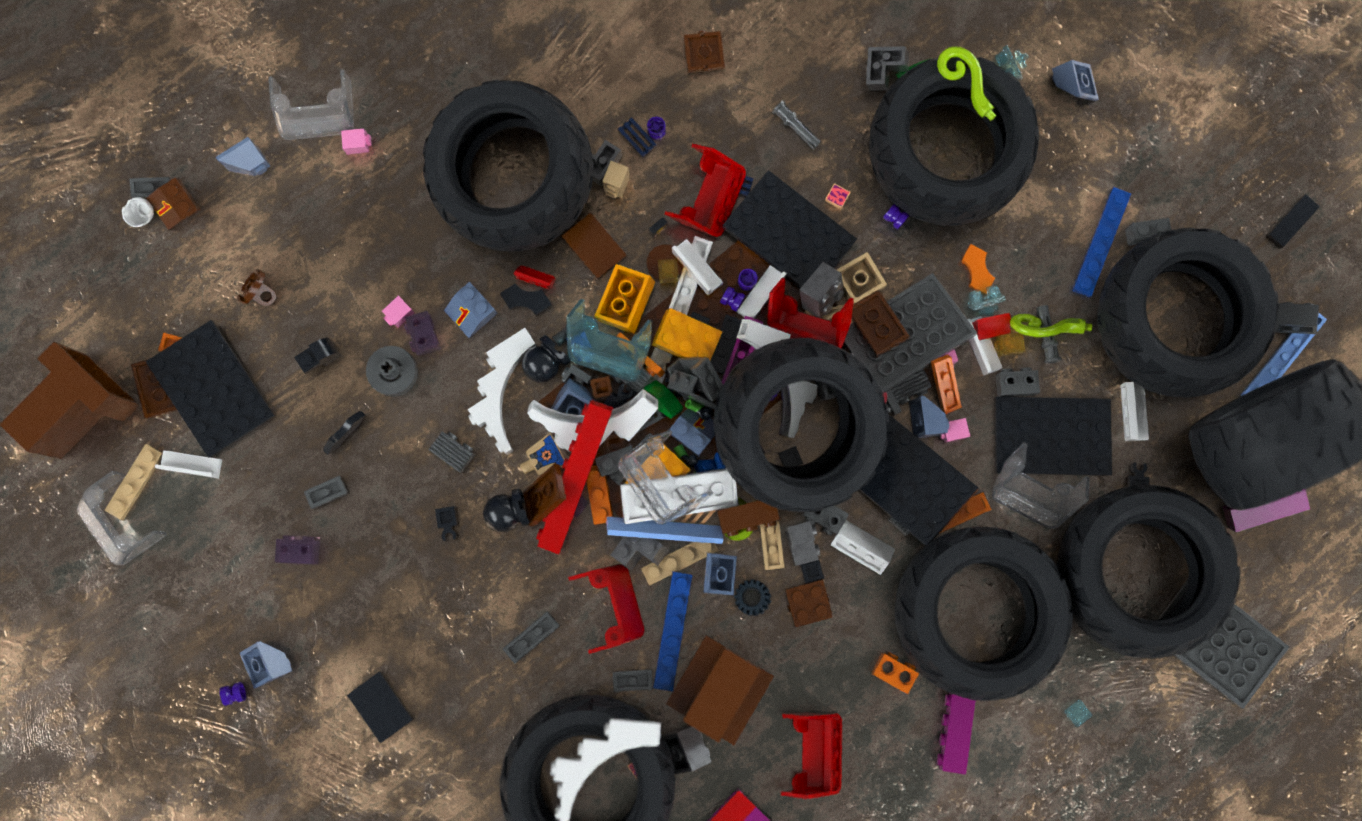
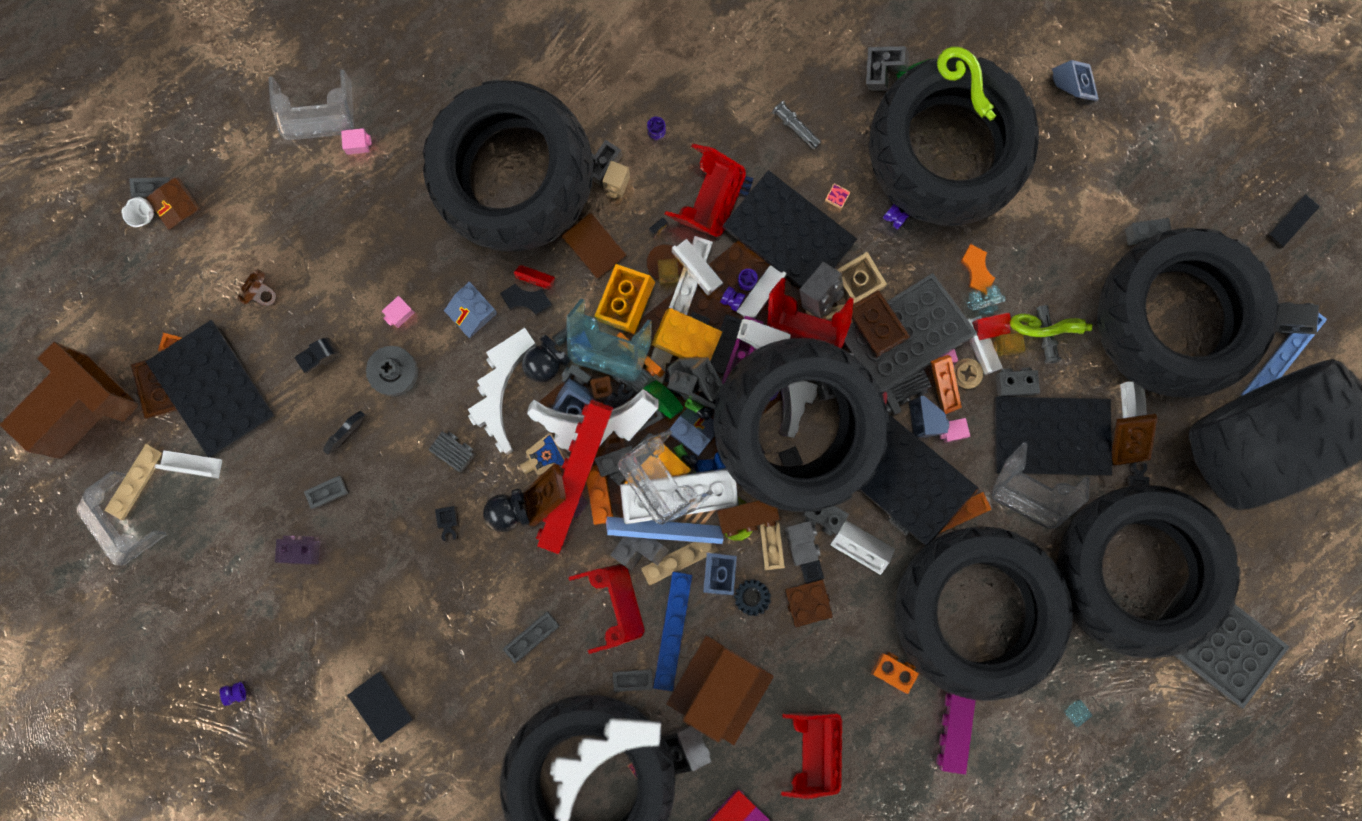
sand blue slope [216,137,270,176] -> none
sand blue slope [240,641,292,689] -> none
clear purple brick [404,311,441,356] -> none
dark blue tile [618,117,656,158] -> none
reddish brown plate [684,30,725,73] -> none
clear light blue hips [995,45,1029,81] -> none
blue plate [1072,187,1131,298] -> none
magenta brick [1223,490,1310,532] -> none
none -> tan gear [954,358,983,389]
none -> reddish brown tile [1112,413,1158,466]

